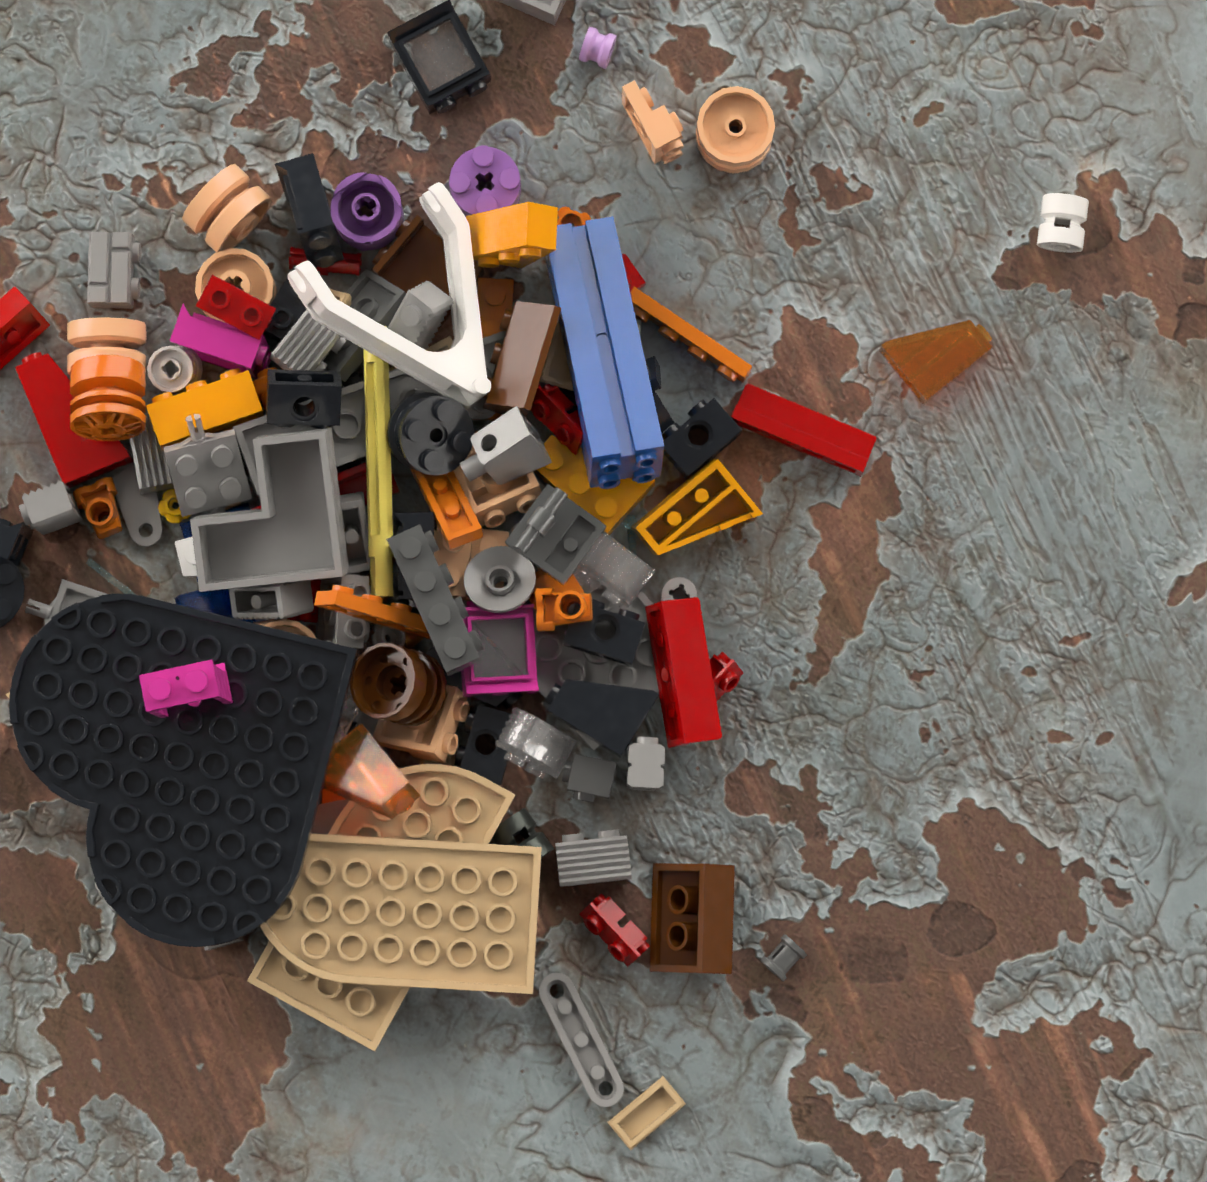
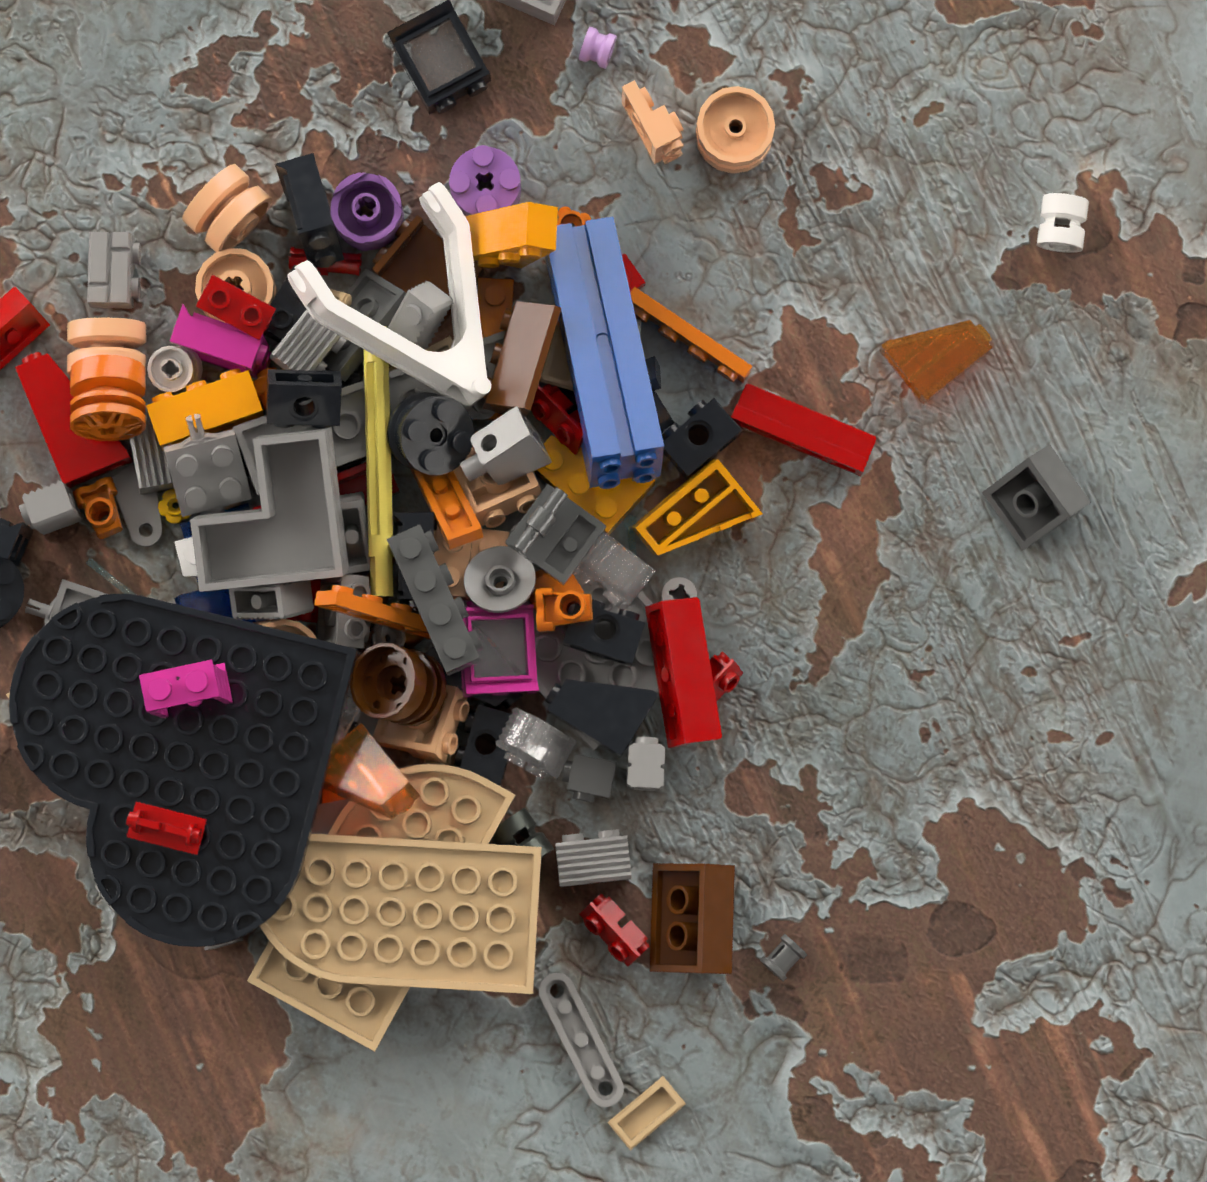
none -> red hinge [126,801,207,855]
none -> dark grey slope [982,444,1091,550]

